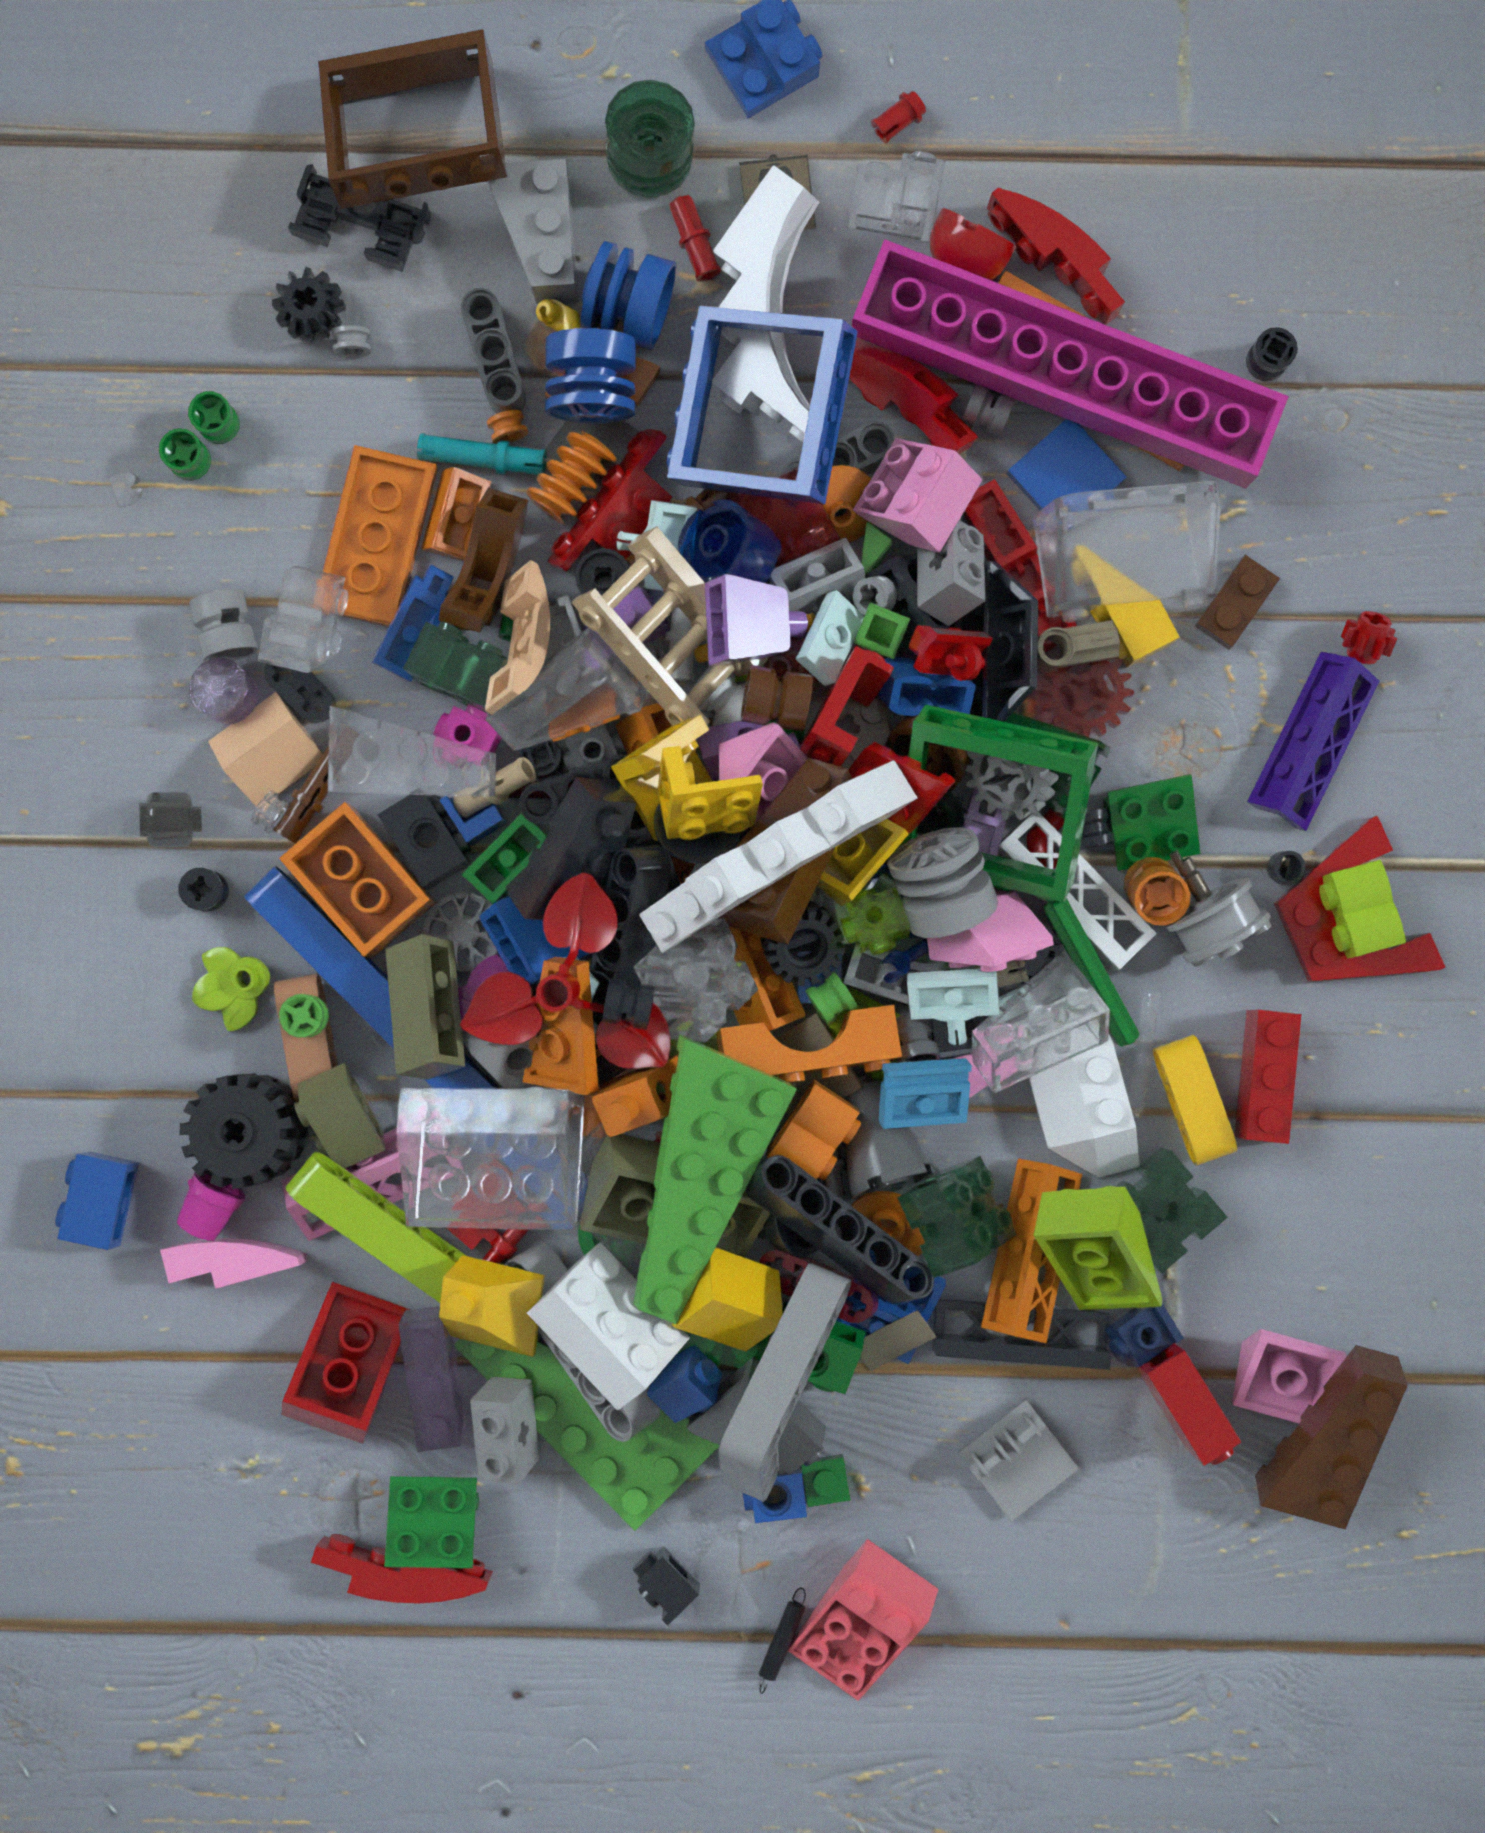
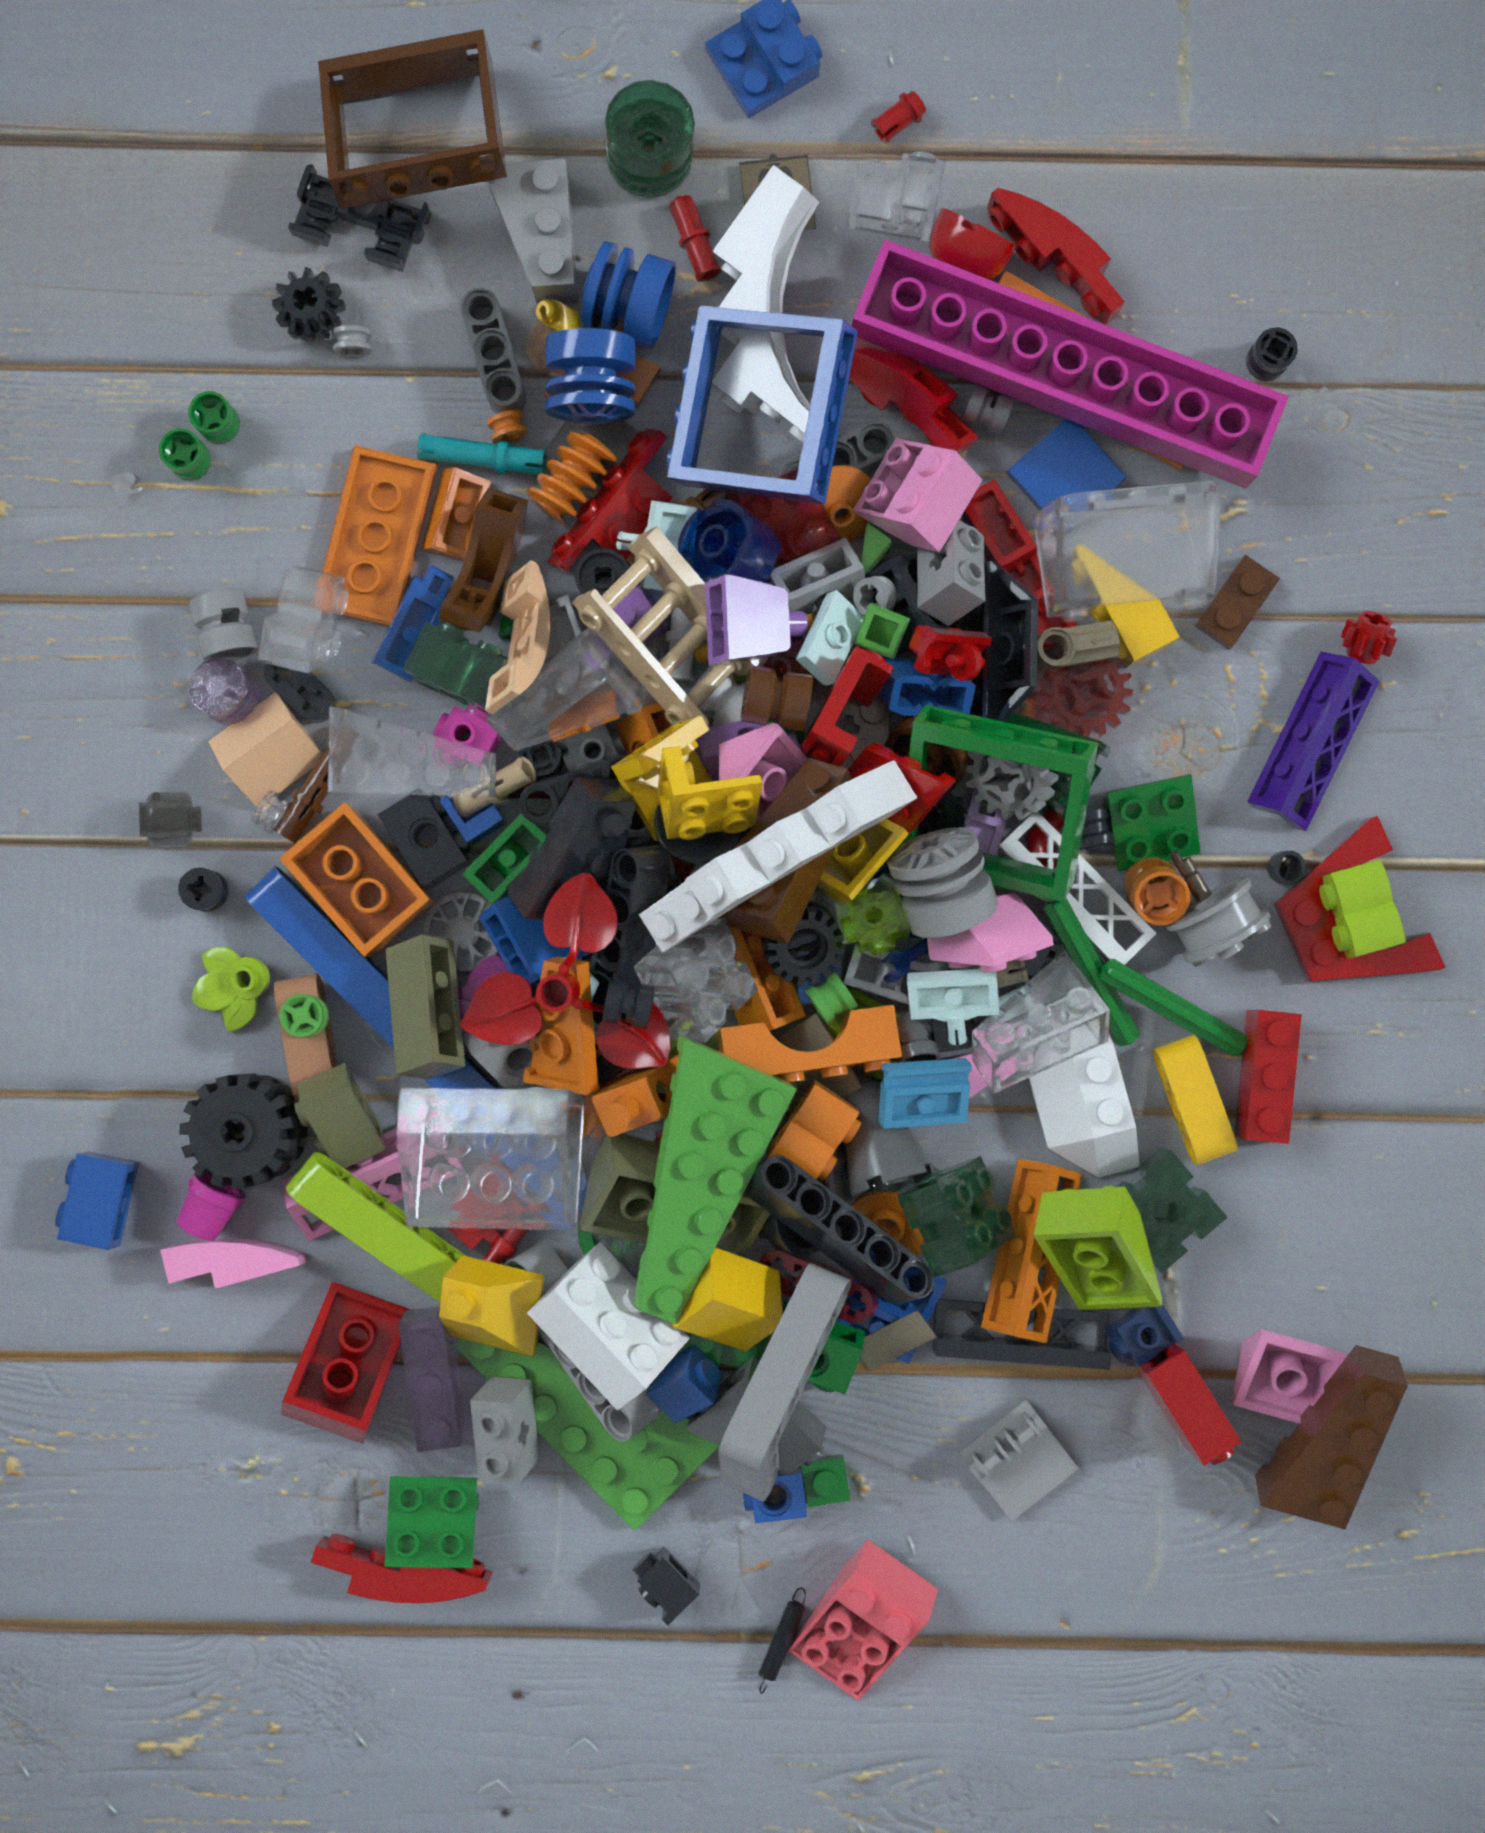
none -> green axle [1099,959,1247,1056]

